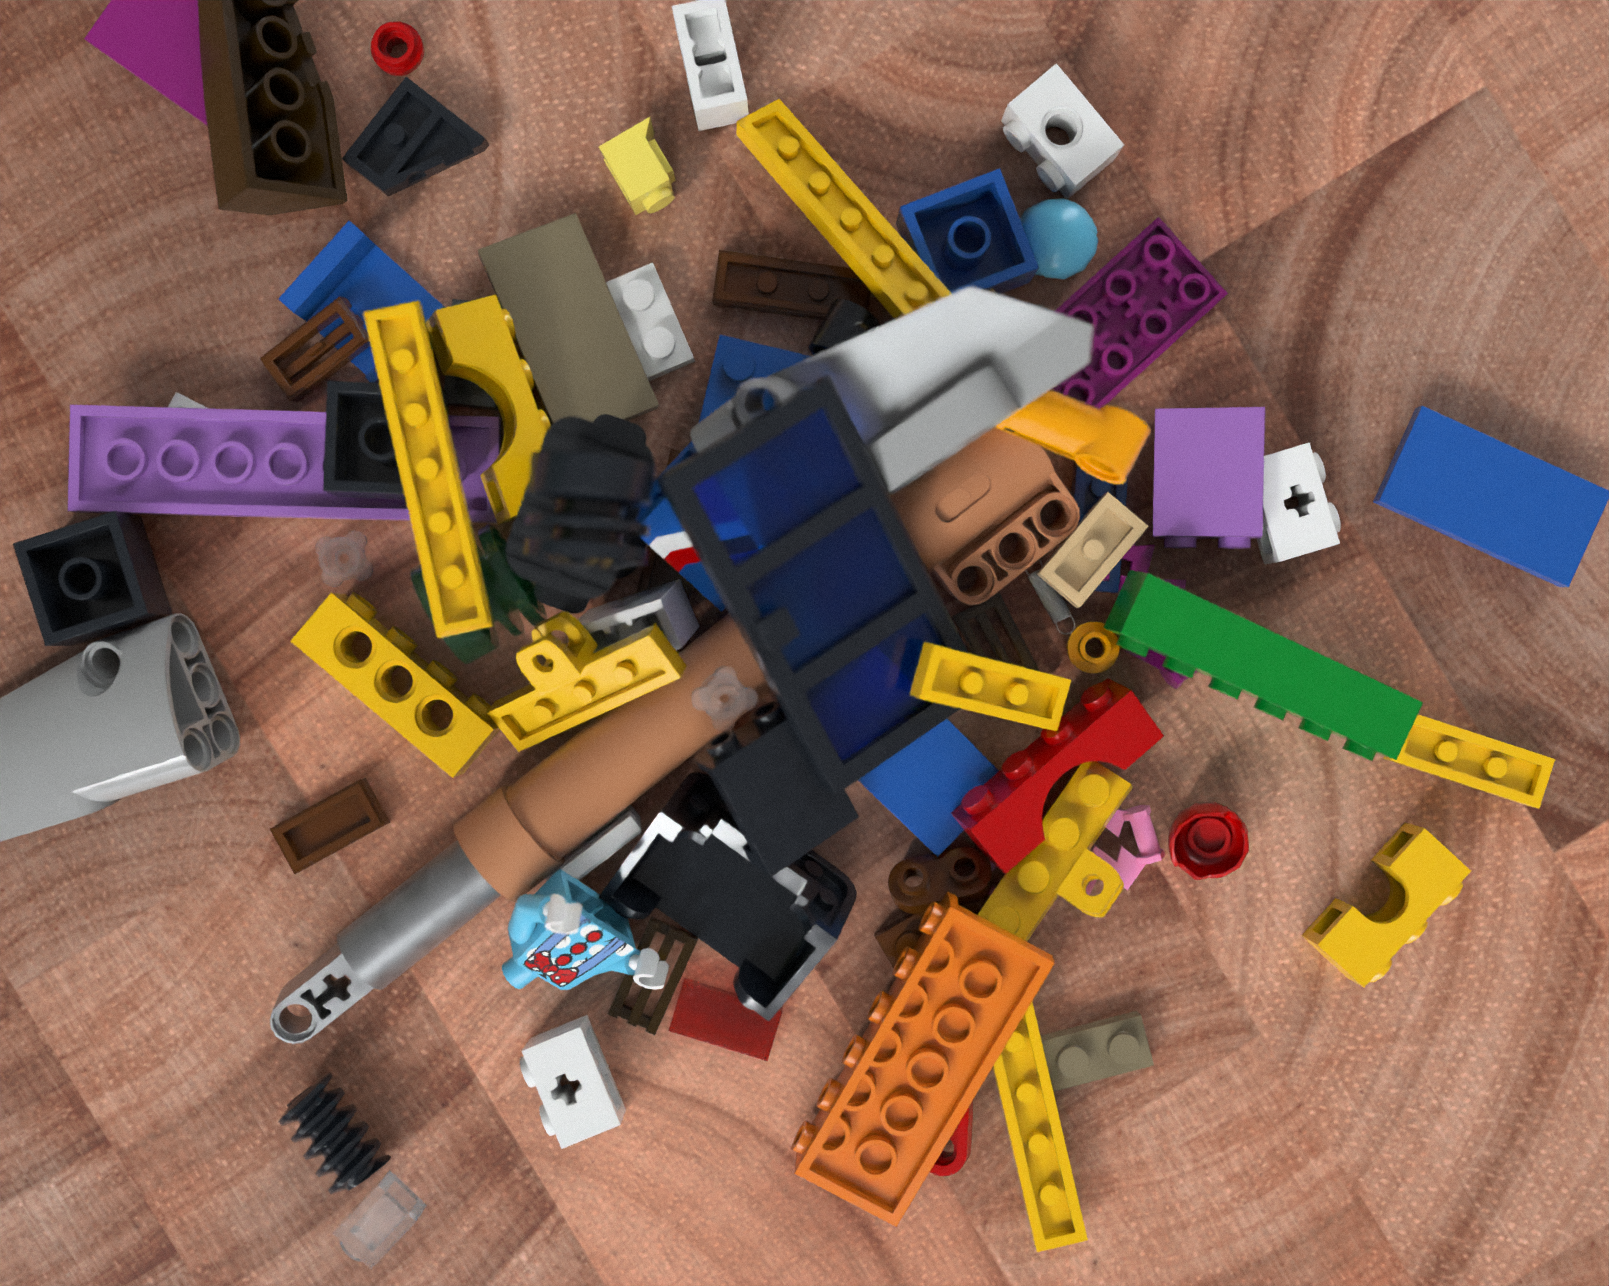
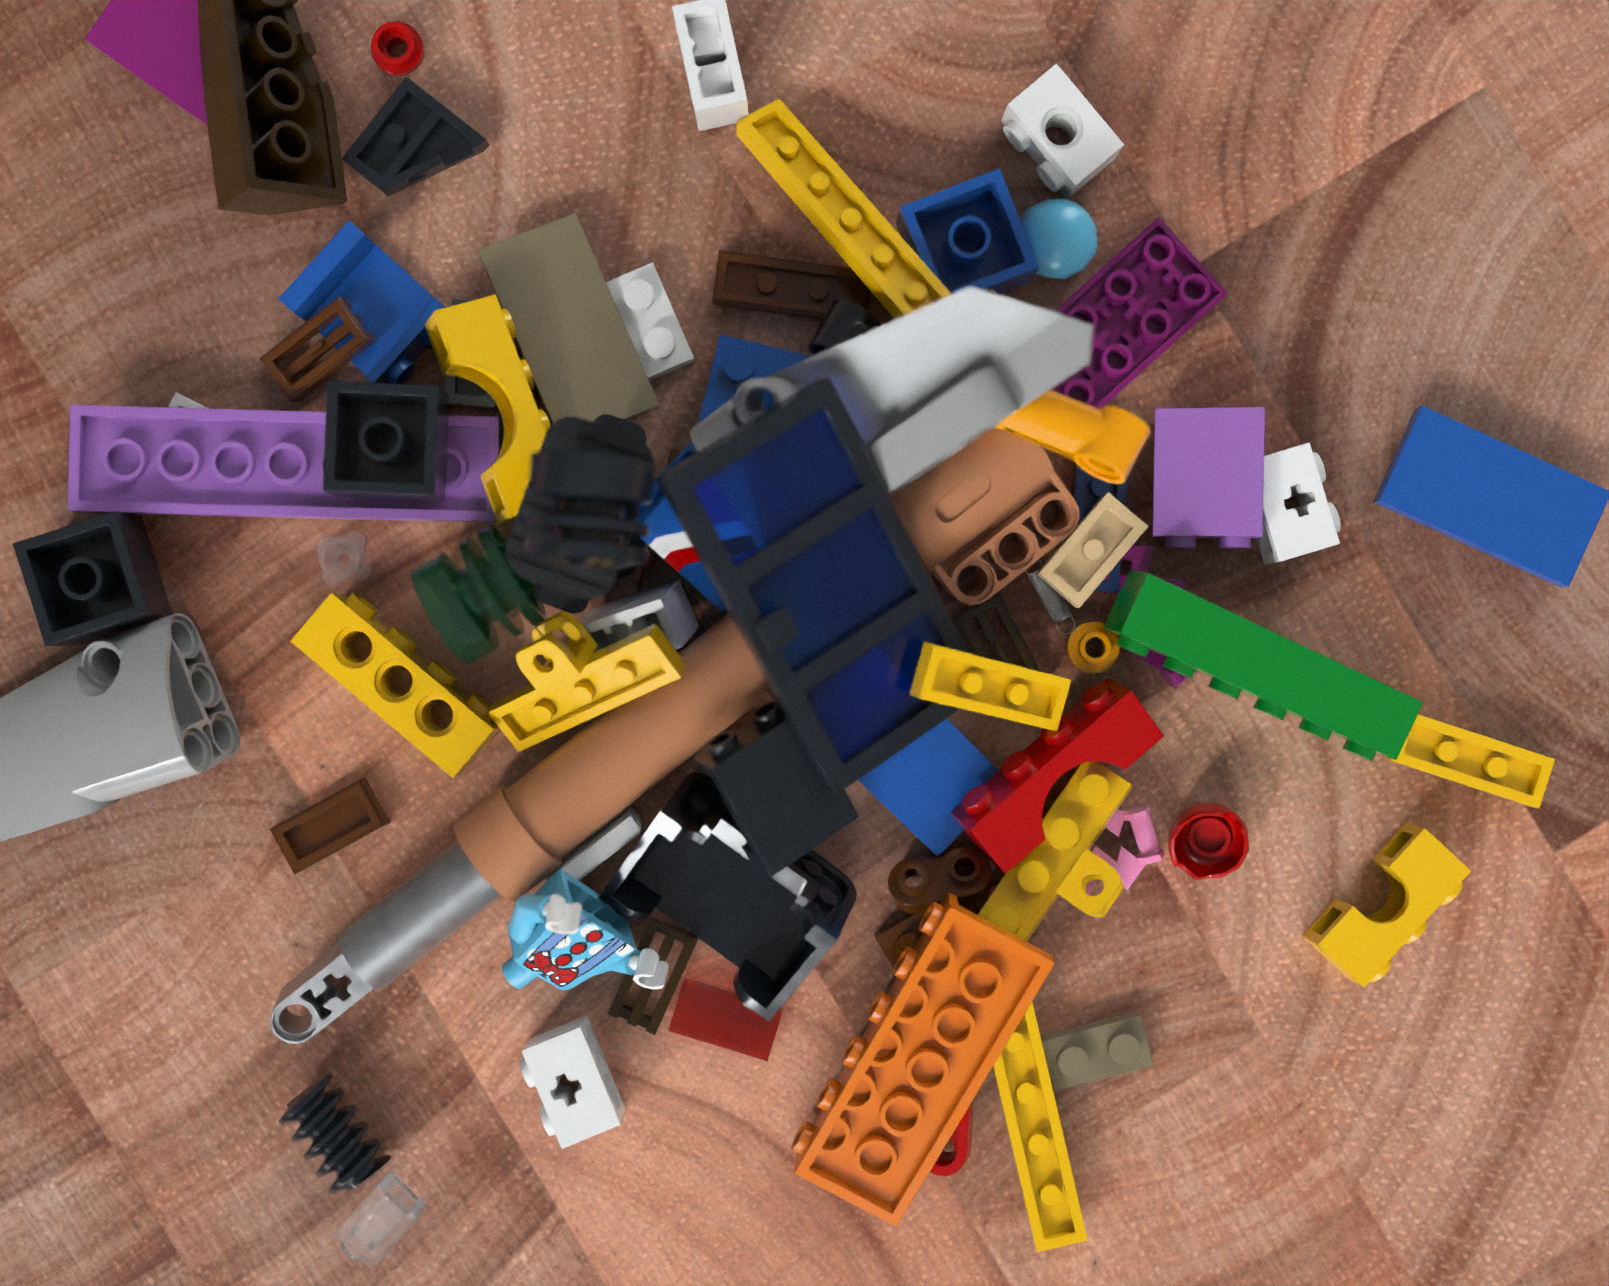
yellow tile [363,300,495,638] -> none
light yellow window [599,117,676,215] -> none
clear plate [691,666,757,731] -> none

